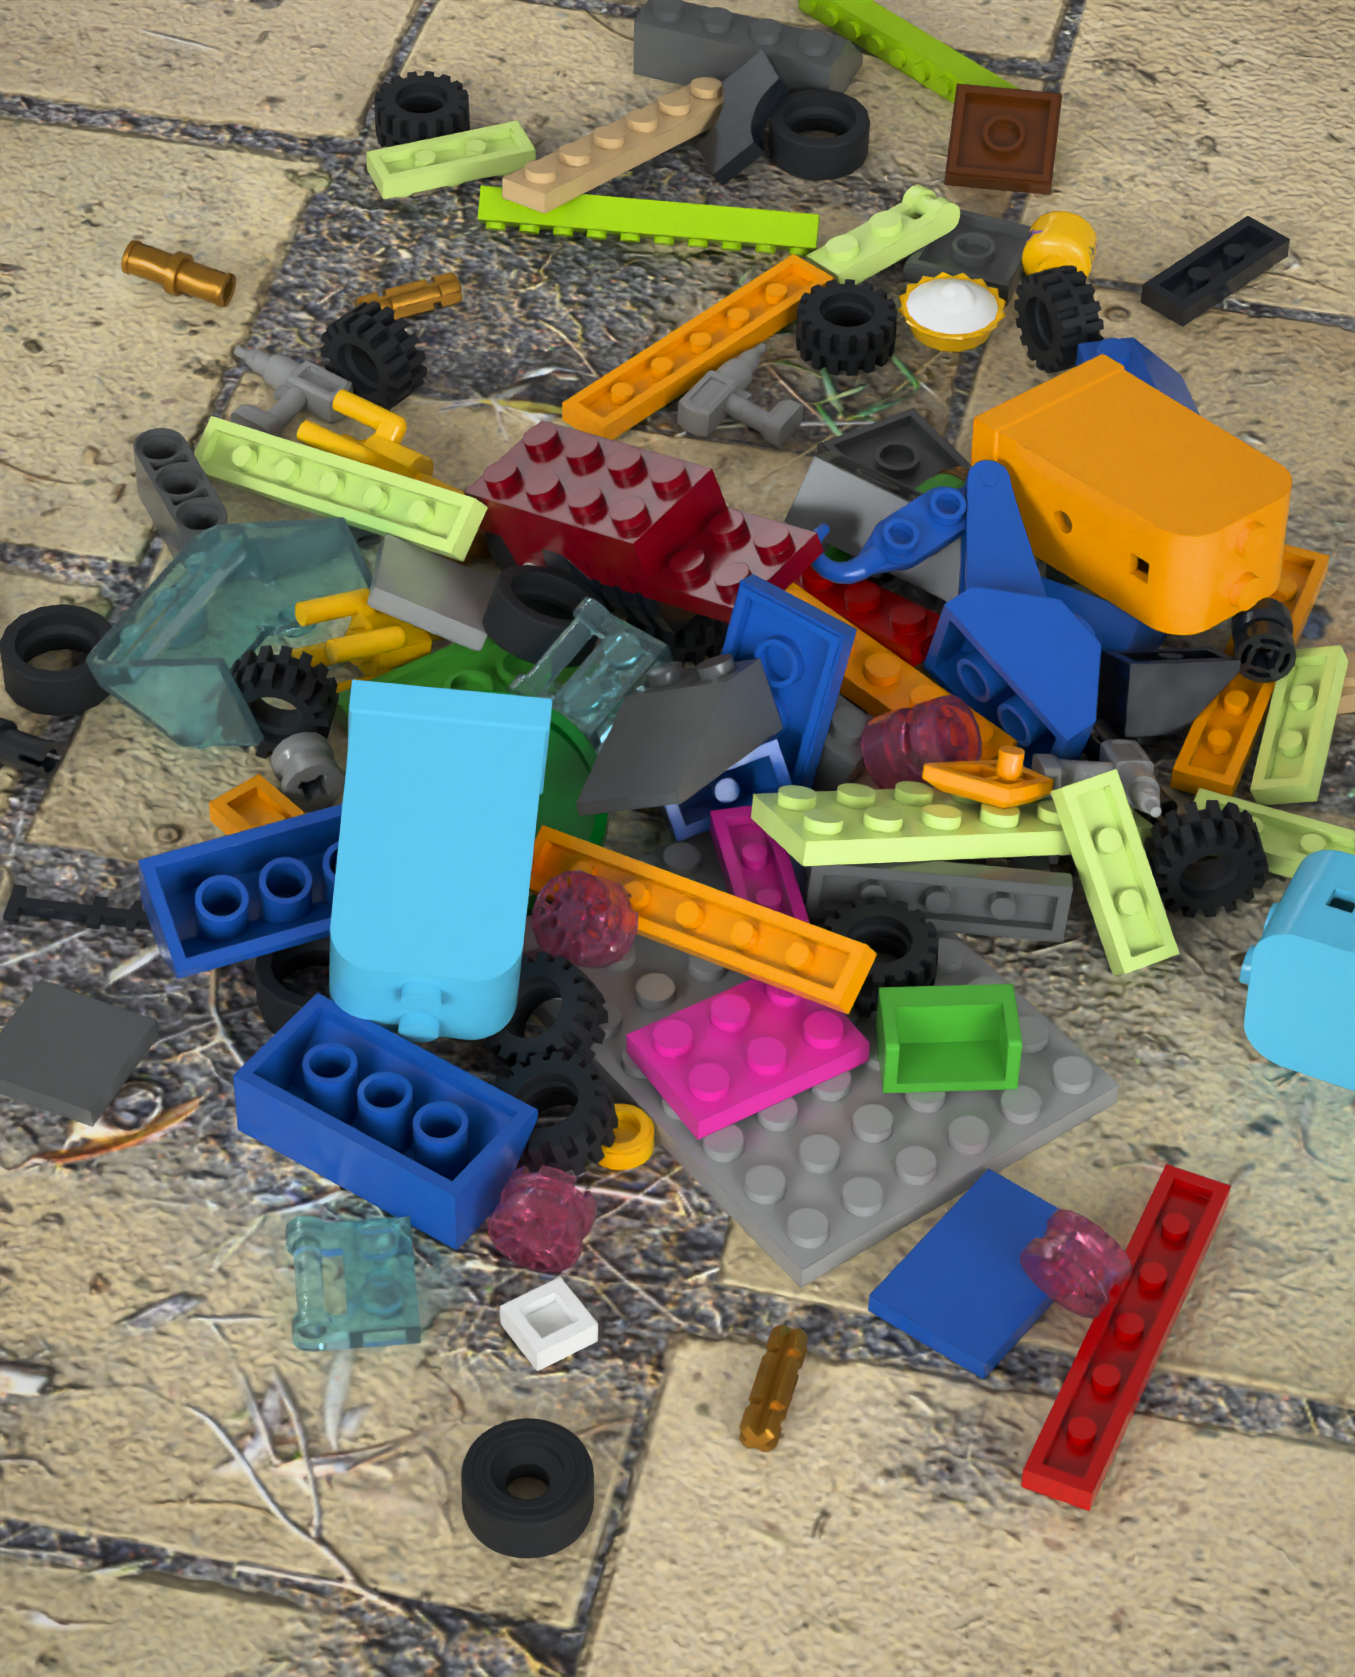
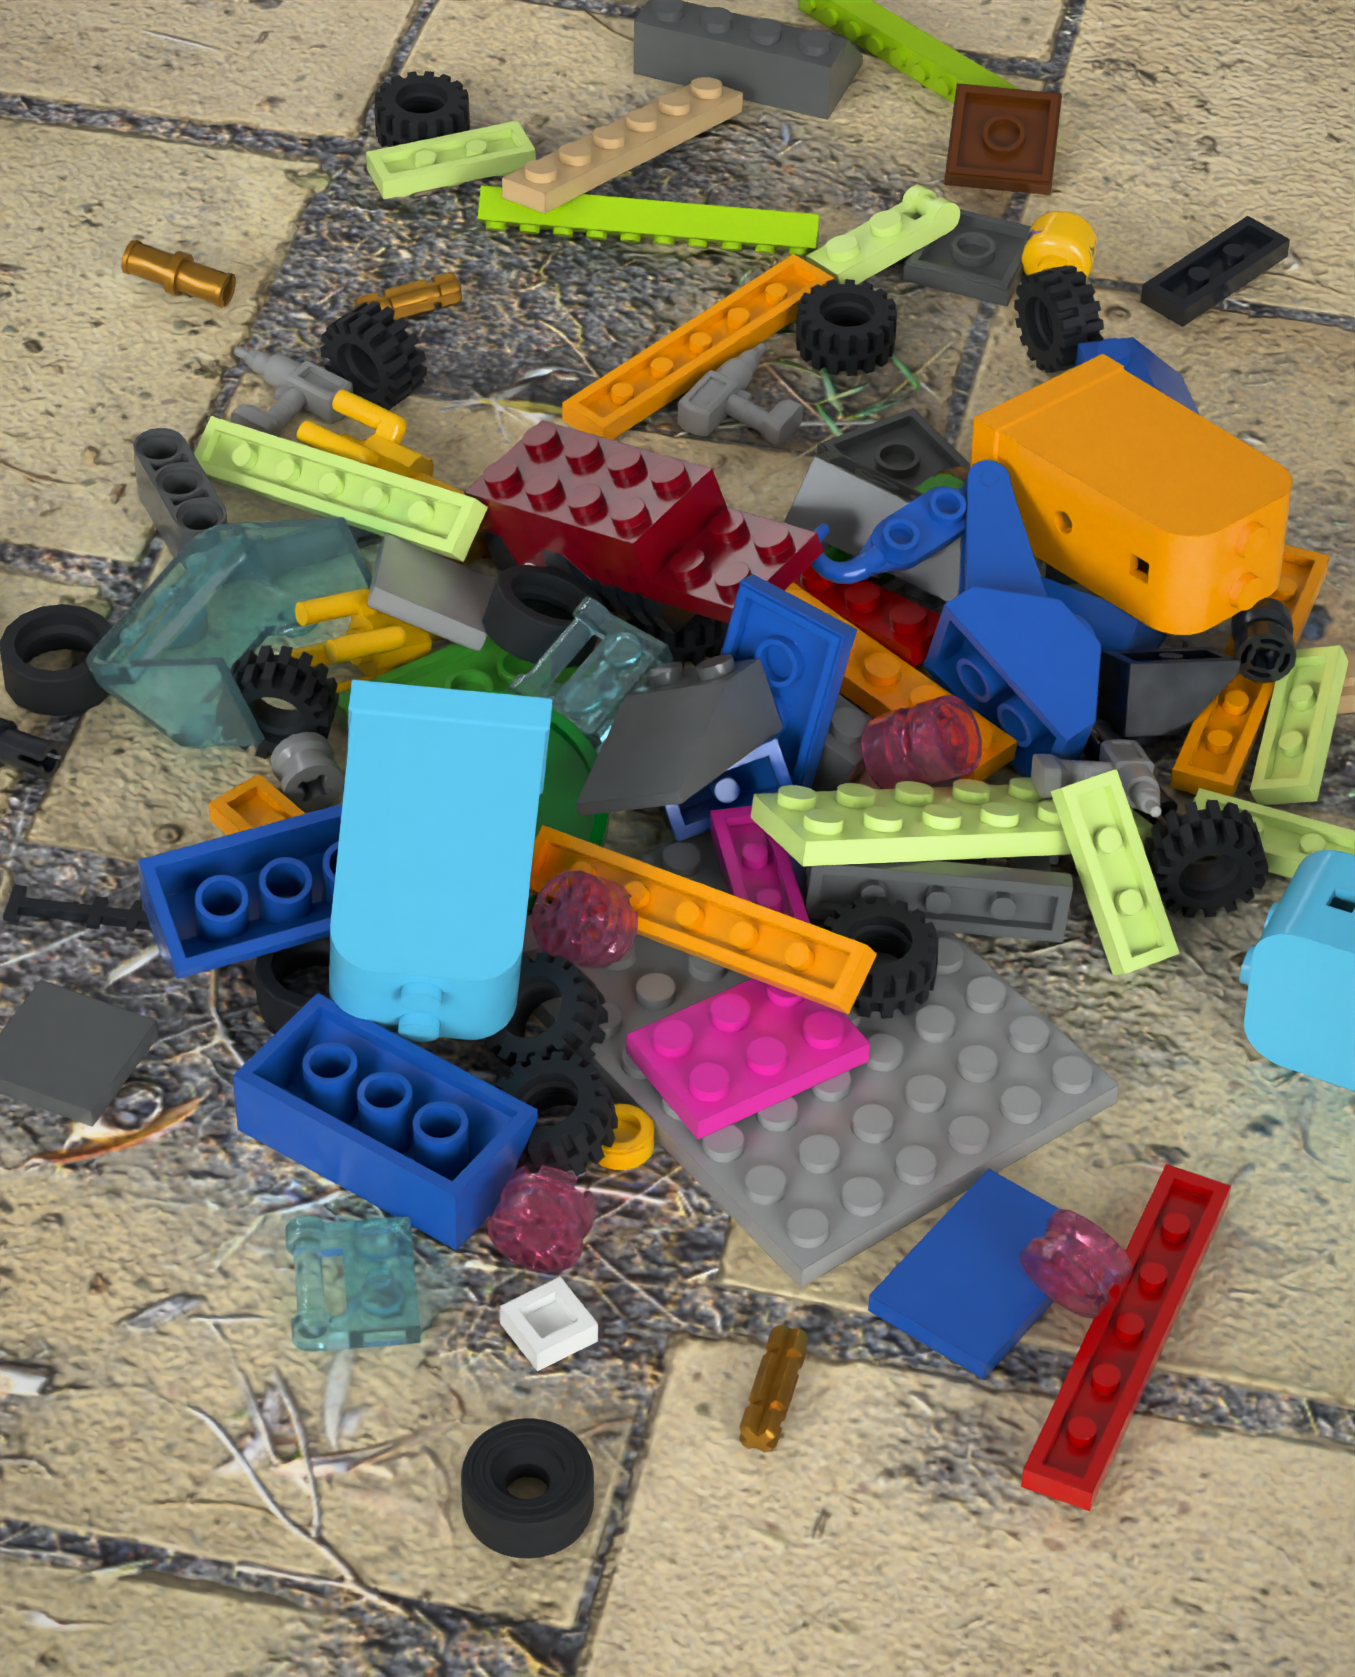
black tile [696,49,789,186] -> none
black tyre [768,89,870,180] -> none
bright green panel [875,984,1022,1093] -> none
white piece [898,272,1006,352] -> none
light orange piece [922,746,1054,809] -> none

